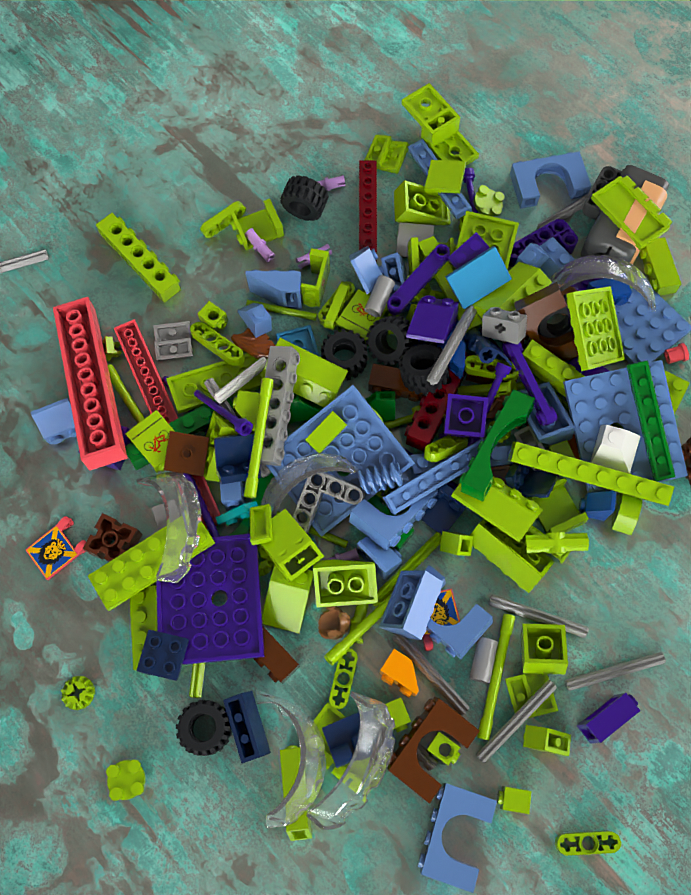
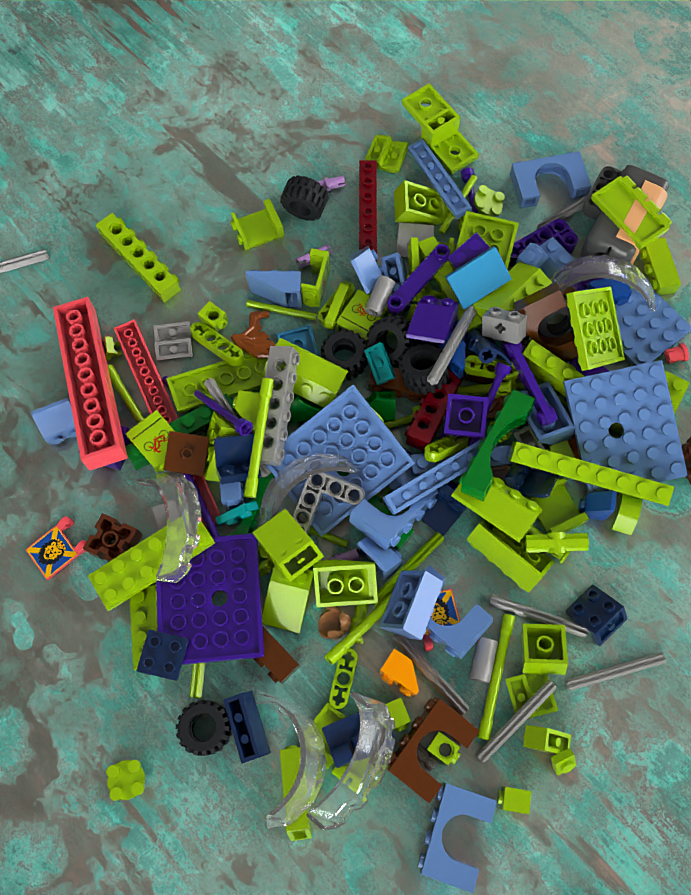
lime gear [61,676,95,710] -> none
lime beam [200,201,246,238] -> none
white axle [214,357,267,403] -> none
medium blue slope [237,303,272,338] -> none
lavender pin [244,228,275,262] -> none
lime tile [250,504,272,545] -> none
lime tile [305,411,347,454] -> none
medium blue piece [358,461,403,494] -> none
lime tile [425,160,466,194] -> none
lime brick [440,531,474,556] -> none
lime beam [555,831,621,856] -> none
dark purple window [576,693,640,744] -> none
white slope [590,425,640,474] -> none
green tile [626,360,675,482] -> none
none -> teal plate [364,342,396,385]
none -> lime bar [438,175,477,235]
none -> lime plate [551,748,576,776]
none -> dark blue bracket [566,585,628,646]

